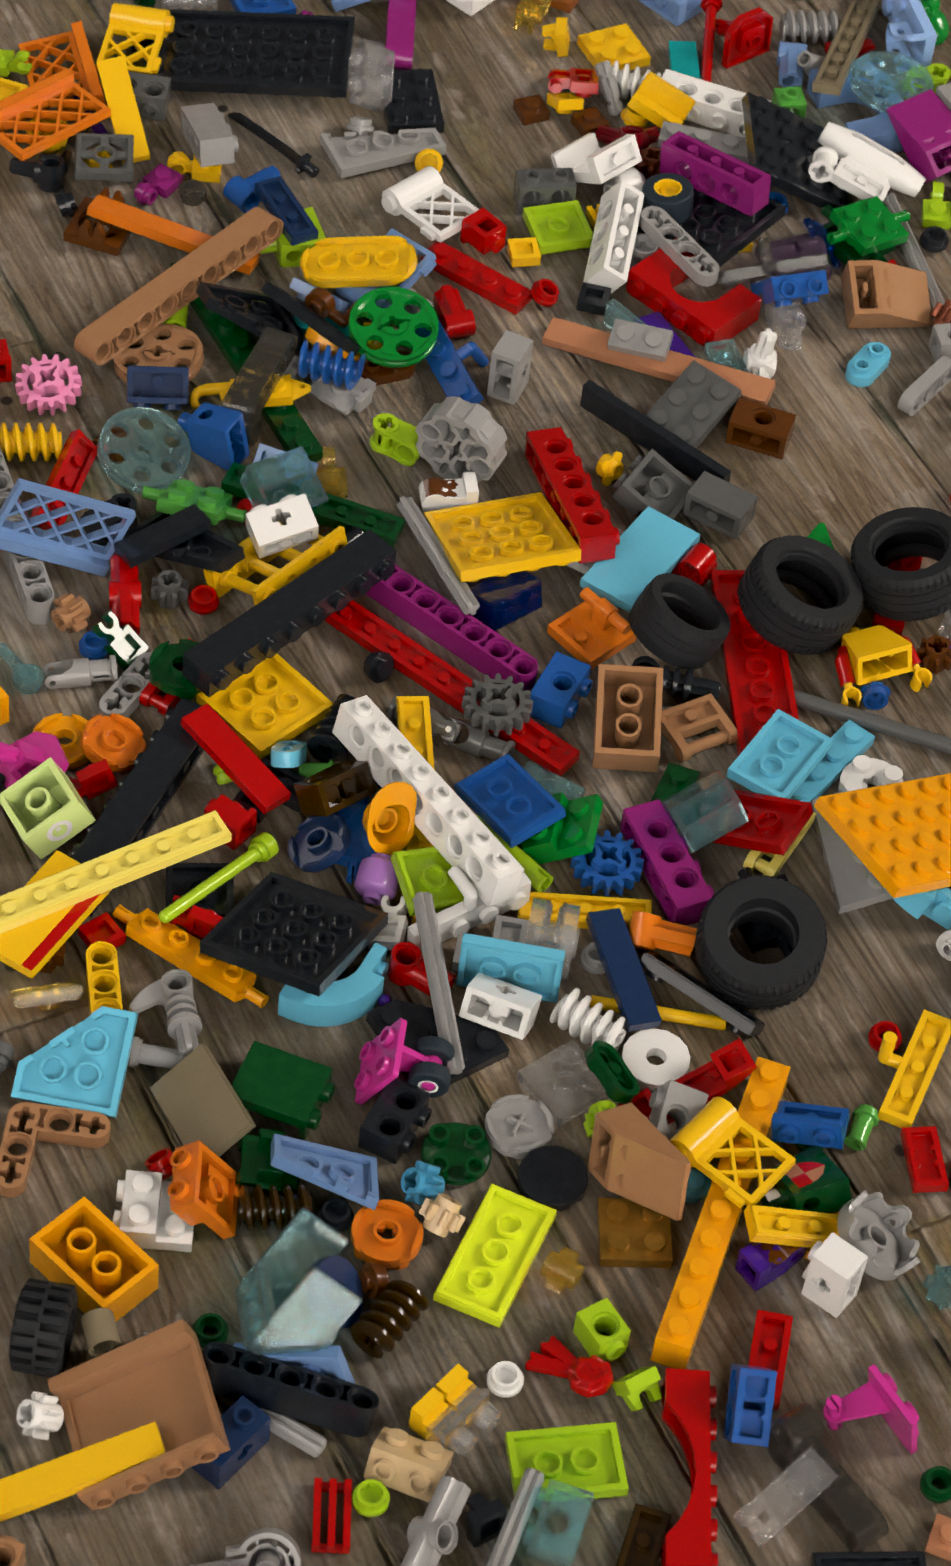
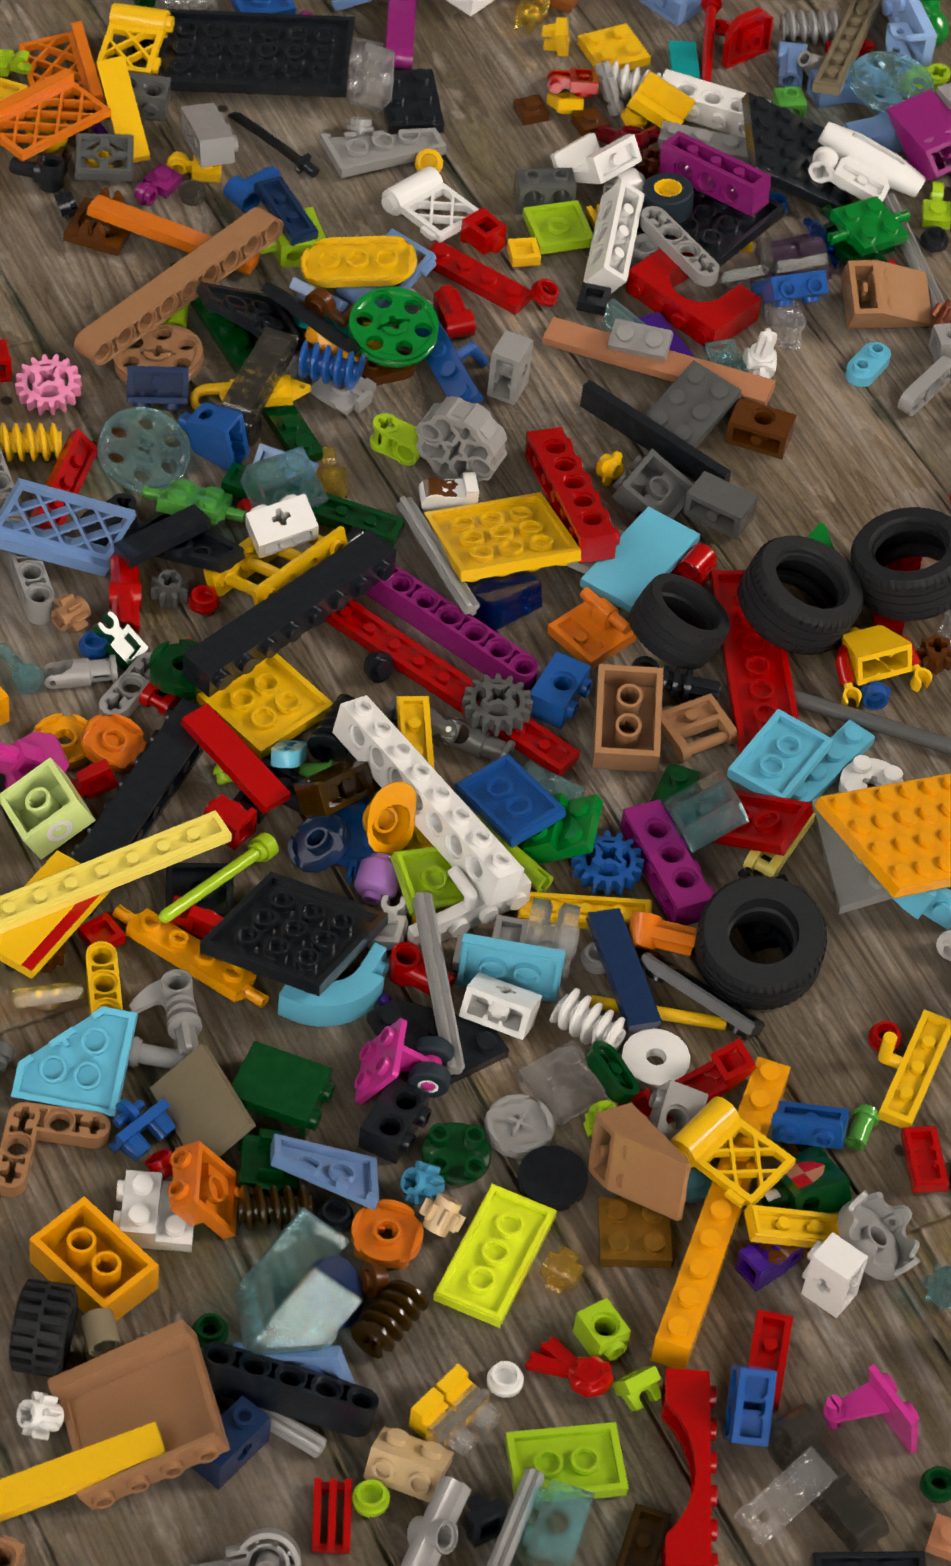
none -> blue hips [109,1098,176,1162]

